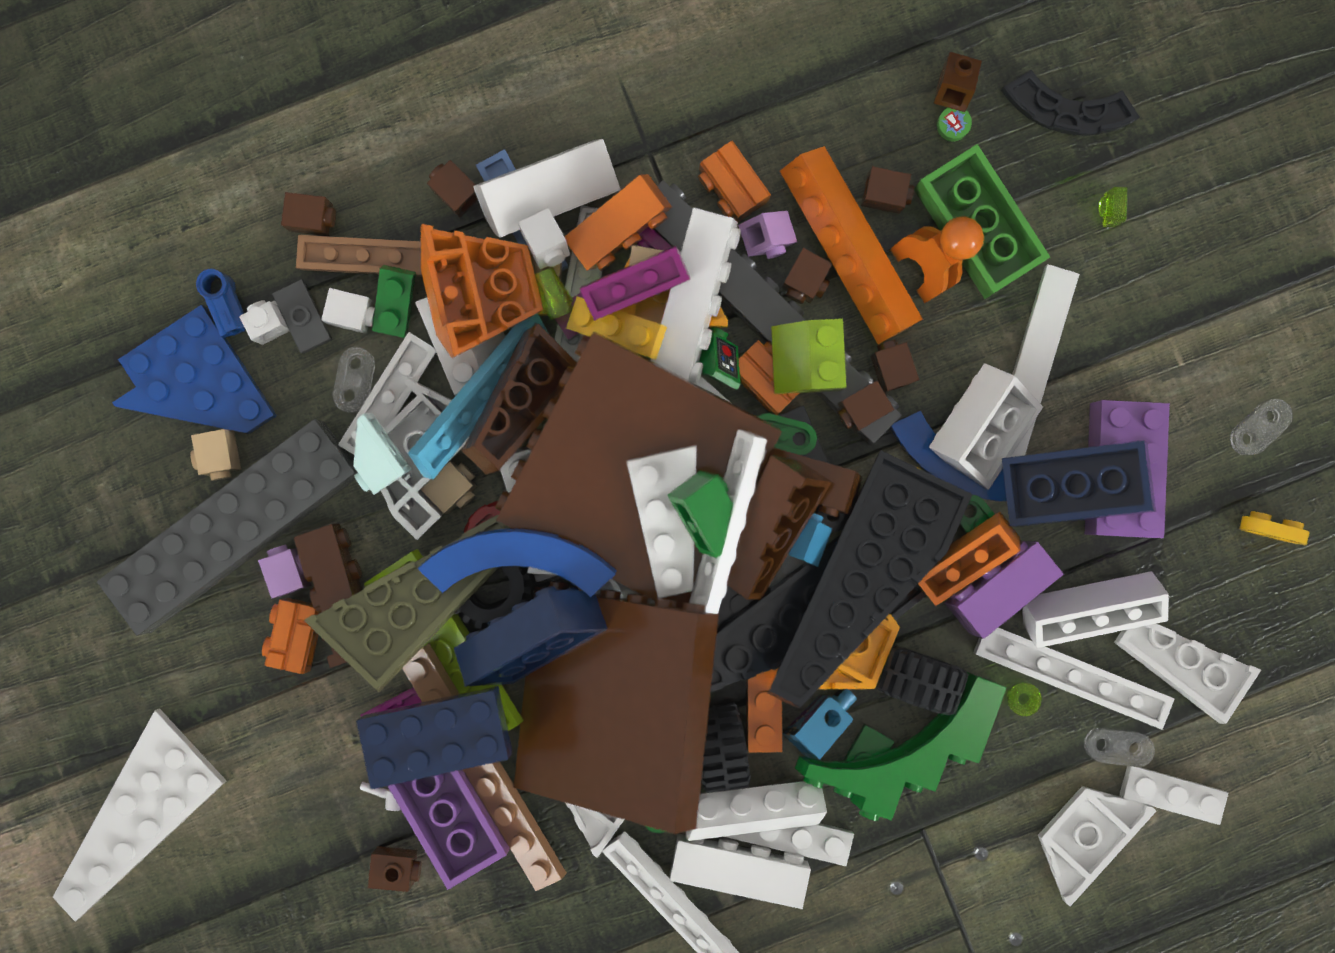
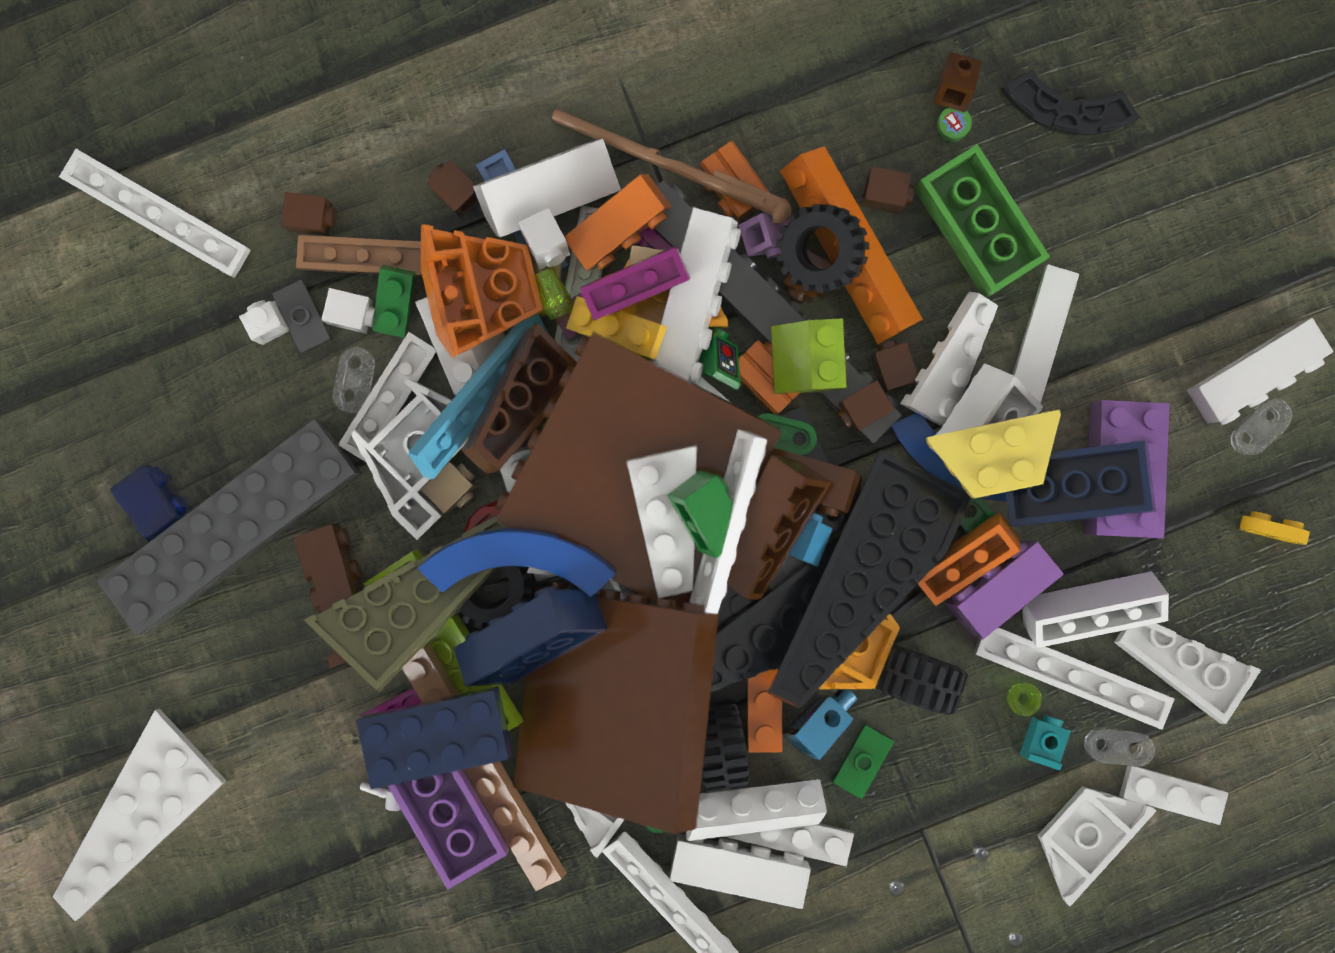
blue wing [112,305,277,434] -> none
tan brick [190,429,241,481] -> none
blue piece [196,269,246,338] -> none
lavender brick [258,545,312,599] -> none
orange brick [262,598,319,674] -> none
light aqua slope [354,413,412,495] -> none
reddish brown brick [368,846,422,892] -> none
green arch [795,671,1007,821] -> none
orange piece [890,216,984,304] -> none
clear neon green plate [1099,187,1127,227] -> none
none -> white plate [59,149,251,278]
none -> clear blue brick [110,465,188,542]
none -> medium nougat bar [552,109,791,224]
none -> black tyre [776,204,869,292]
none -> white wing [900,292,998,426]
none -> light yellow wing [926,410,1061,499]
none -> teal brick [1020,714,1071,770]
none -> white brick [1187,318,1334,425]

